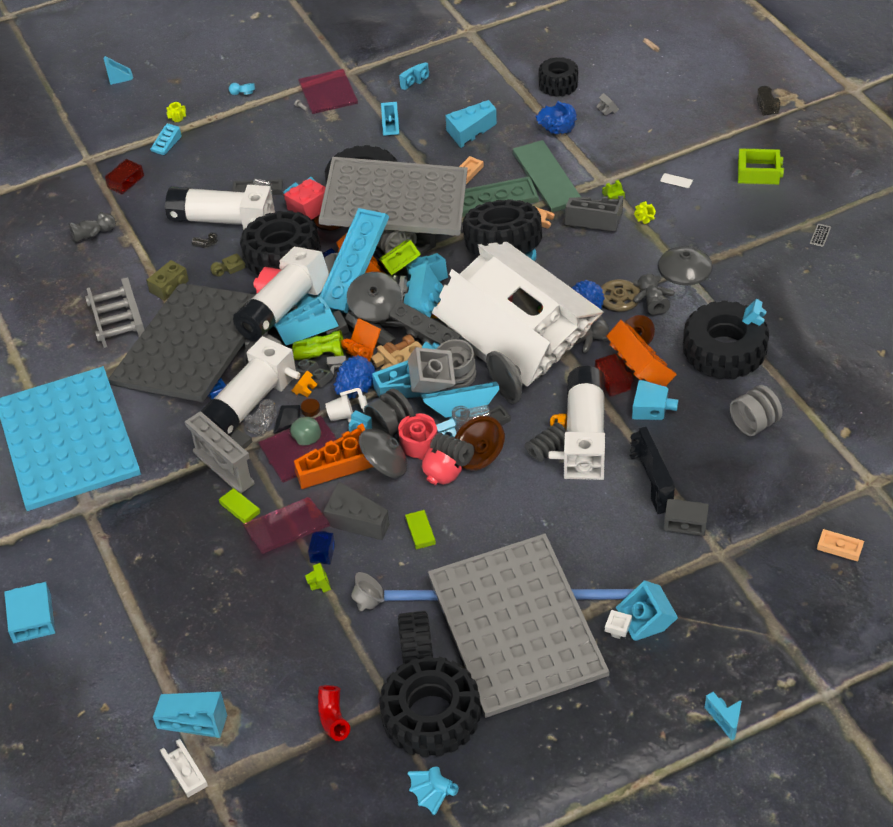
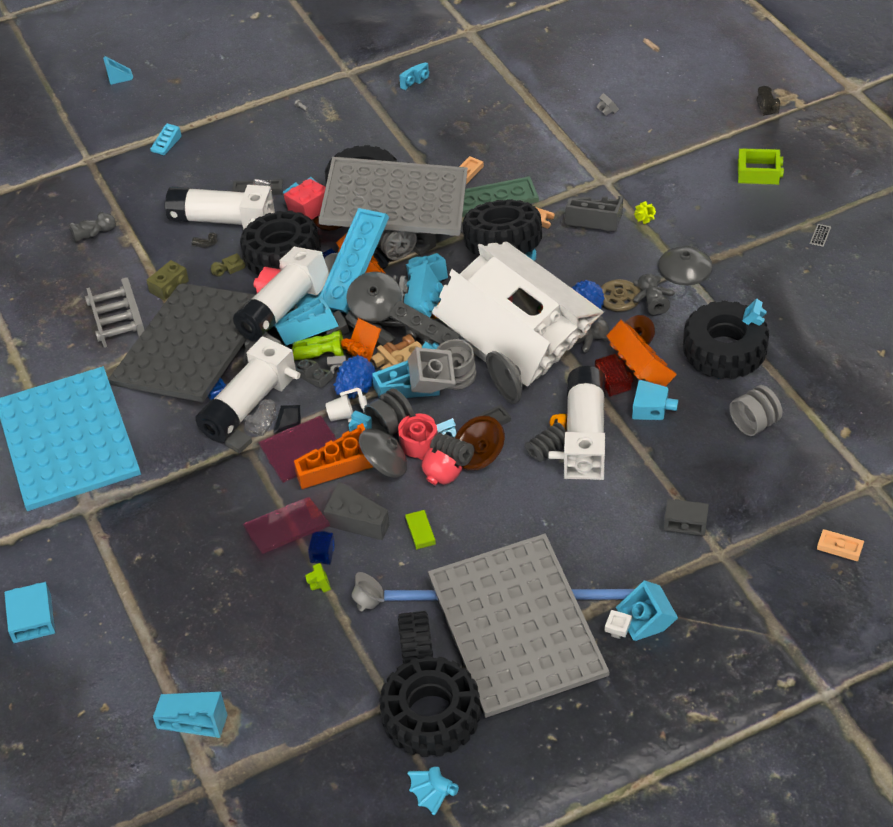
clear red brick [105,159,144,195] -> none
white hinge [160,739,208,797] -> none
neon yellow gear [167,102,186,122] -> none
light grey fence [185,411,255,493] -> none
lime tile [219,488,260,525] -> none
medium azure plate [229,83,255,95] -> none
sand green hair [290,416,321,445] -> none
light orange tile [291,371,317,397] -> none
clear pink piece [299,69,358,114] -> none
reddish brown tile [301,399,320,417] -> none
red cylinder [318,685,350,741] -> none
lime window [379,239,421,275] -> none
medium azure slope [381,102,399,136] -> none
medium azure wedge [421,382,499,419] -> none
medium azure wedge [445,100,497,148] -> none
clear piece [452,405,491,431] -> none
sand green tile [513,140,581,213] -> none
blue piece [535,101,577,135] -> none
black tyre [539,57,578,97] -> none
lime tile [602,180,625,199] -> none
black piece [629,427,675,514] -> none
white sticker [660,173,693,188] -> none
medium azure slope [705,692,742,741] -> none

